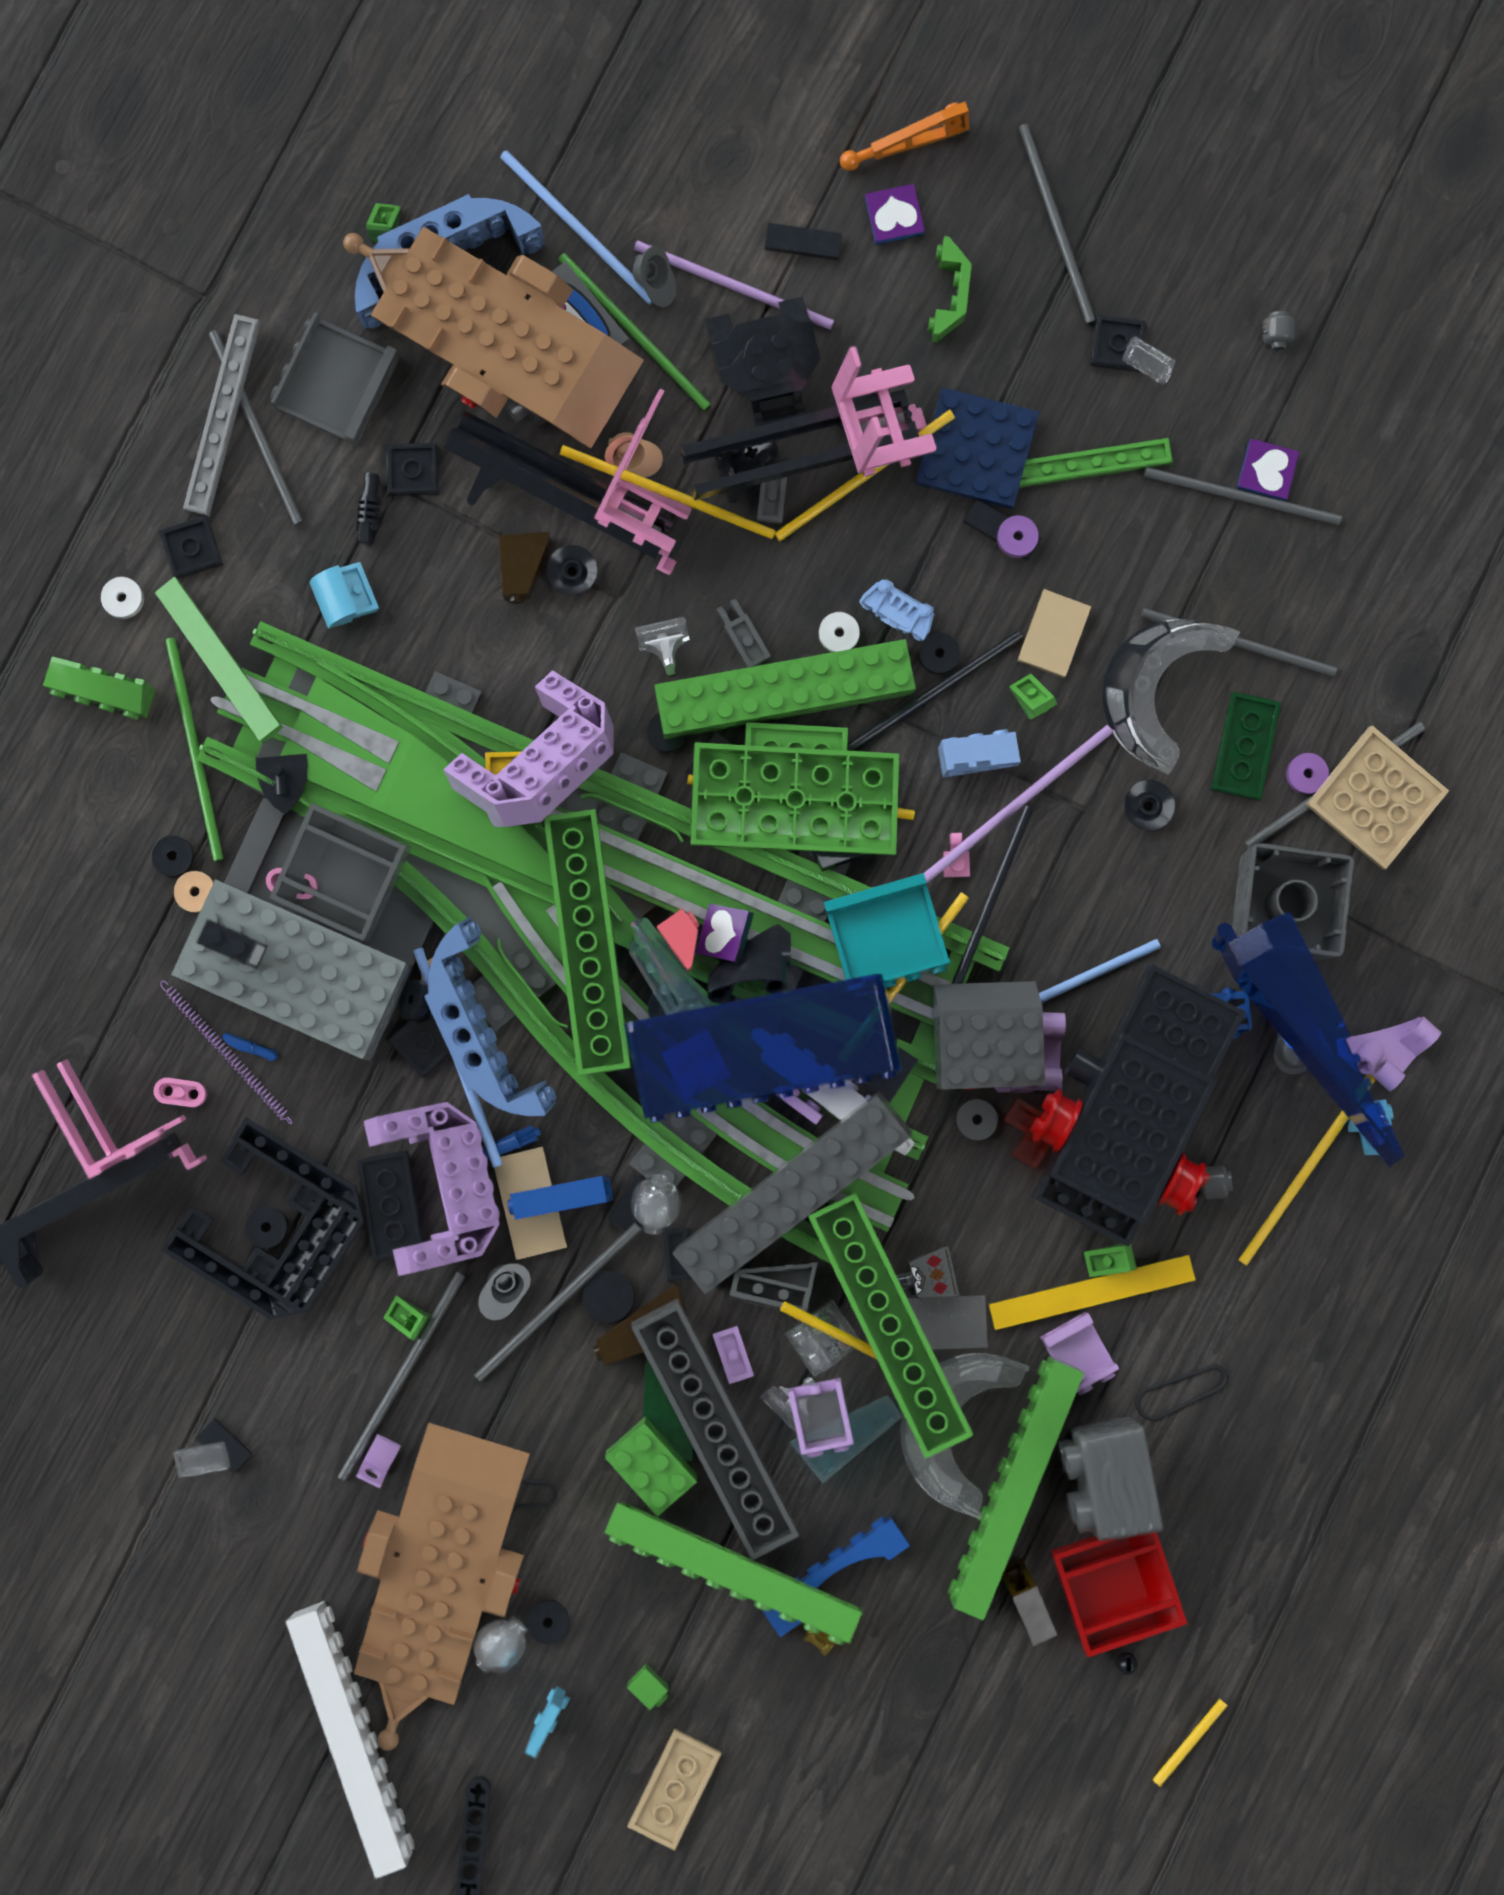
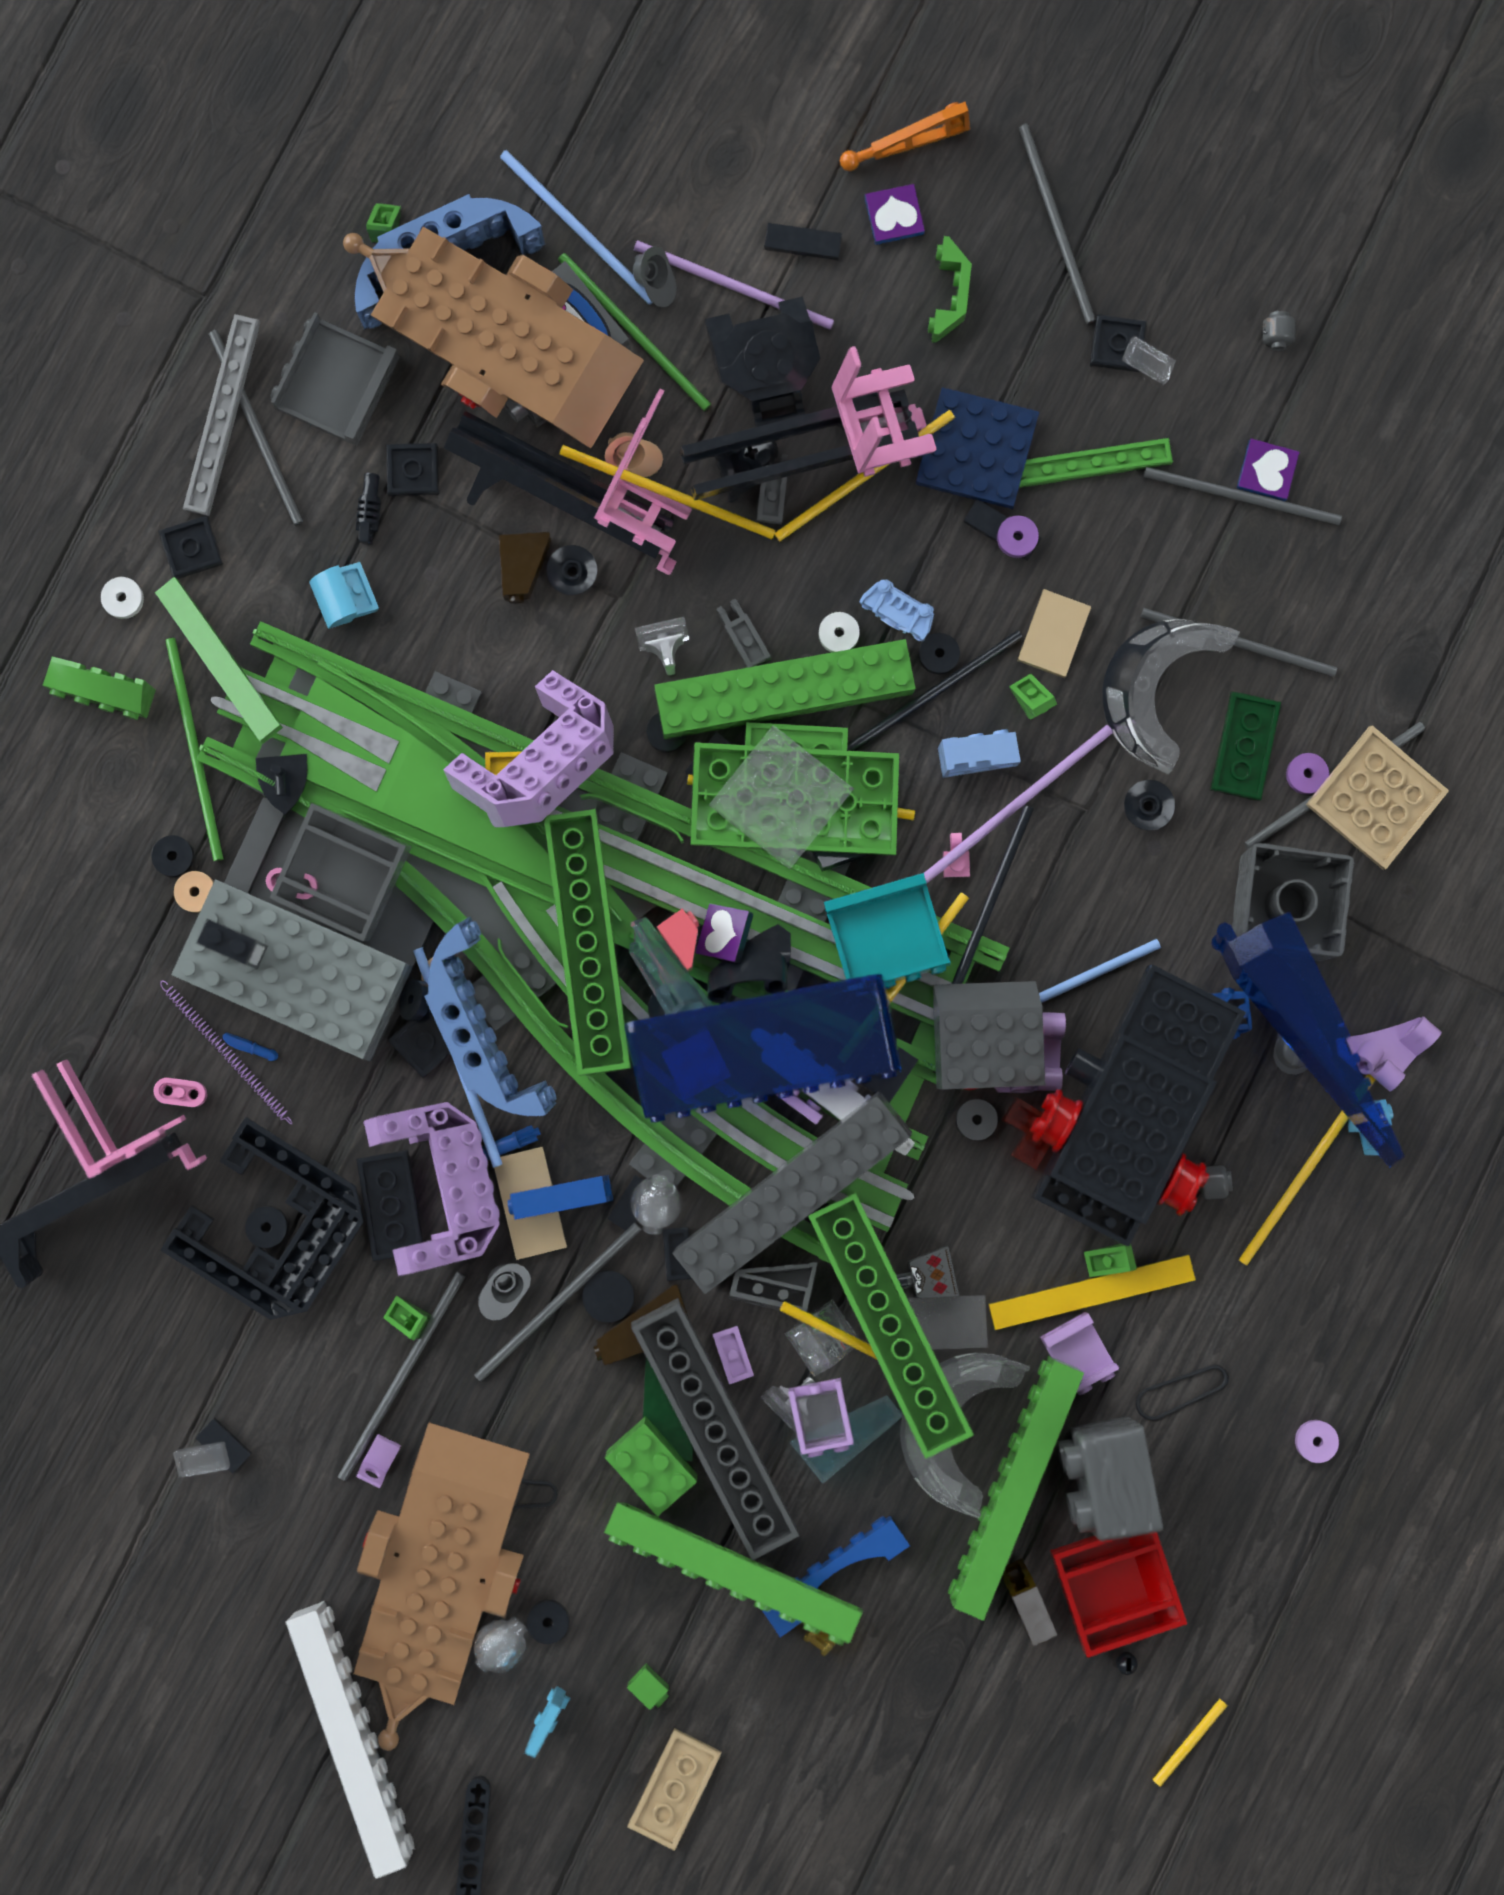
none -> clear plate [709,725,854,869]
none -> lavender piece [1295,1420,1339,1463]

